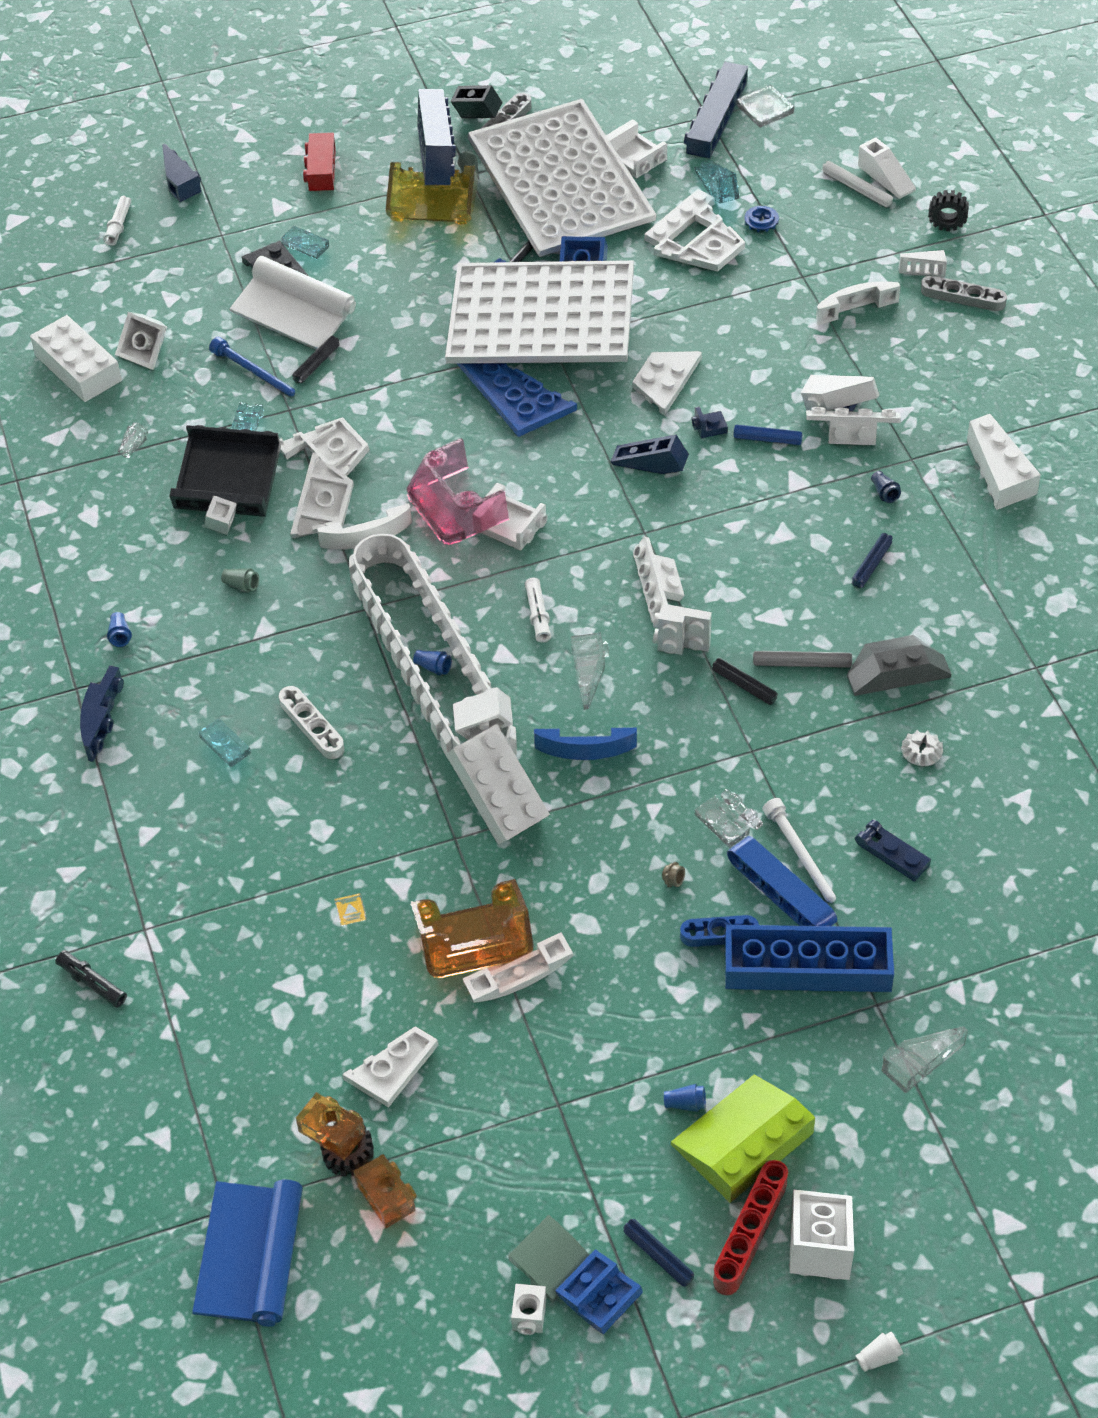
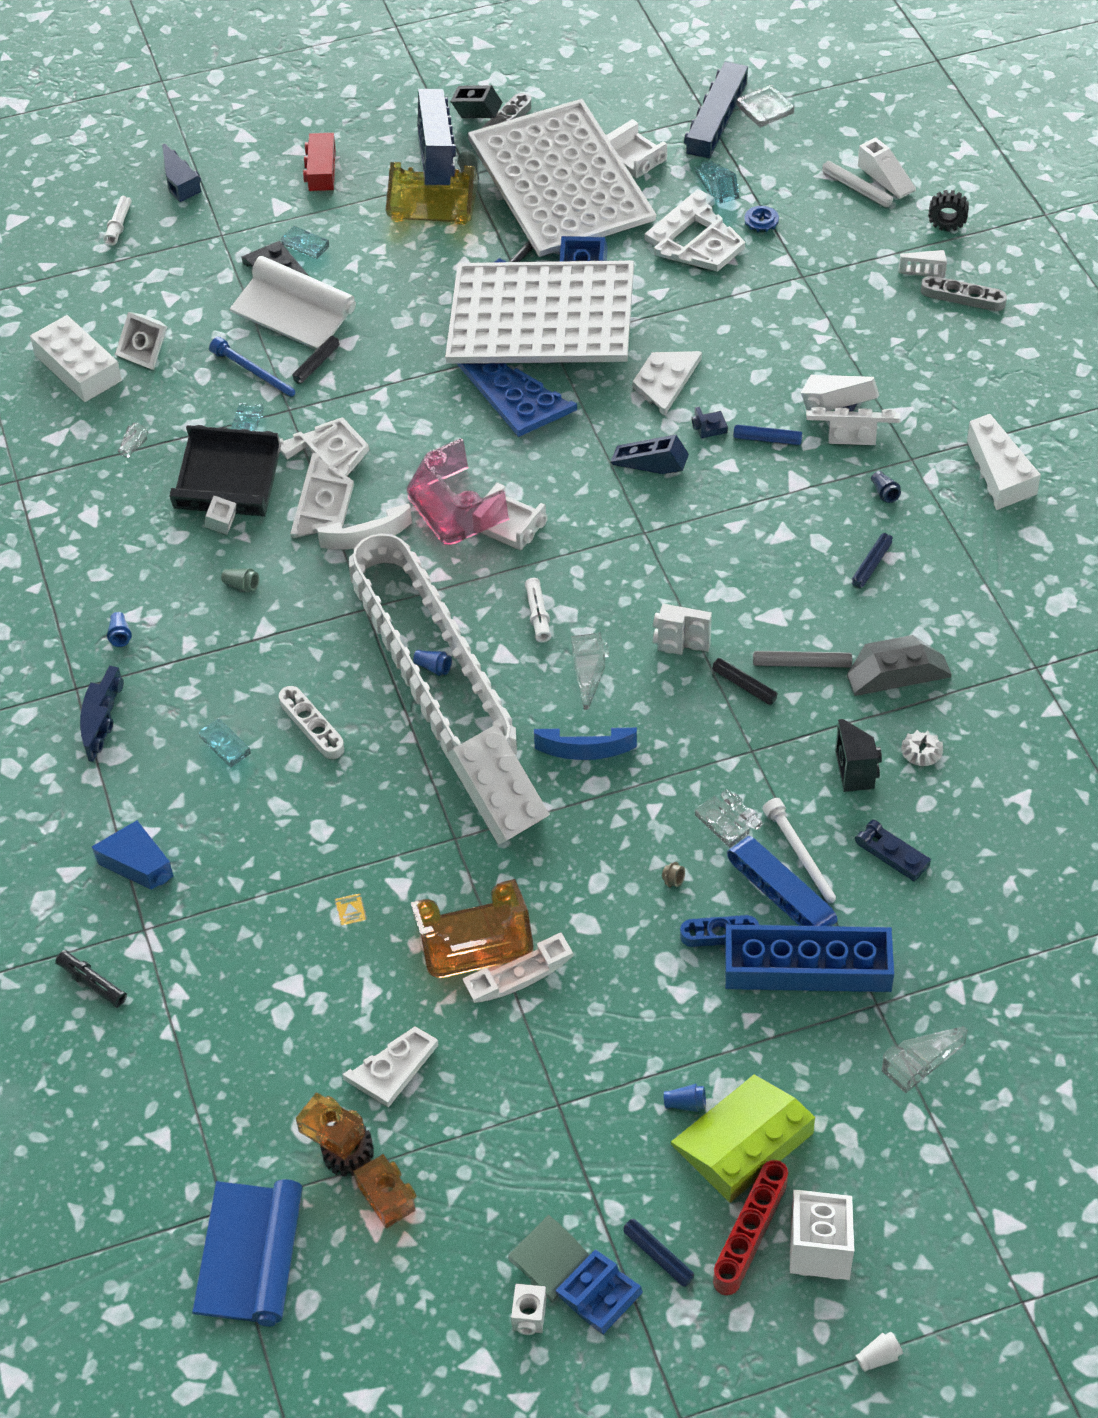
white brick [453,687,513,740] -> none
white bracket [633,537,684,622] -> none
white slope [816,282,900,325] -> none
none -> blue slope [92,820,174,890]
none -> black slope [835,719,882,792]

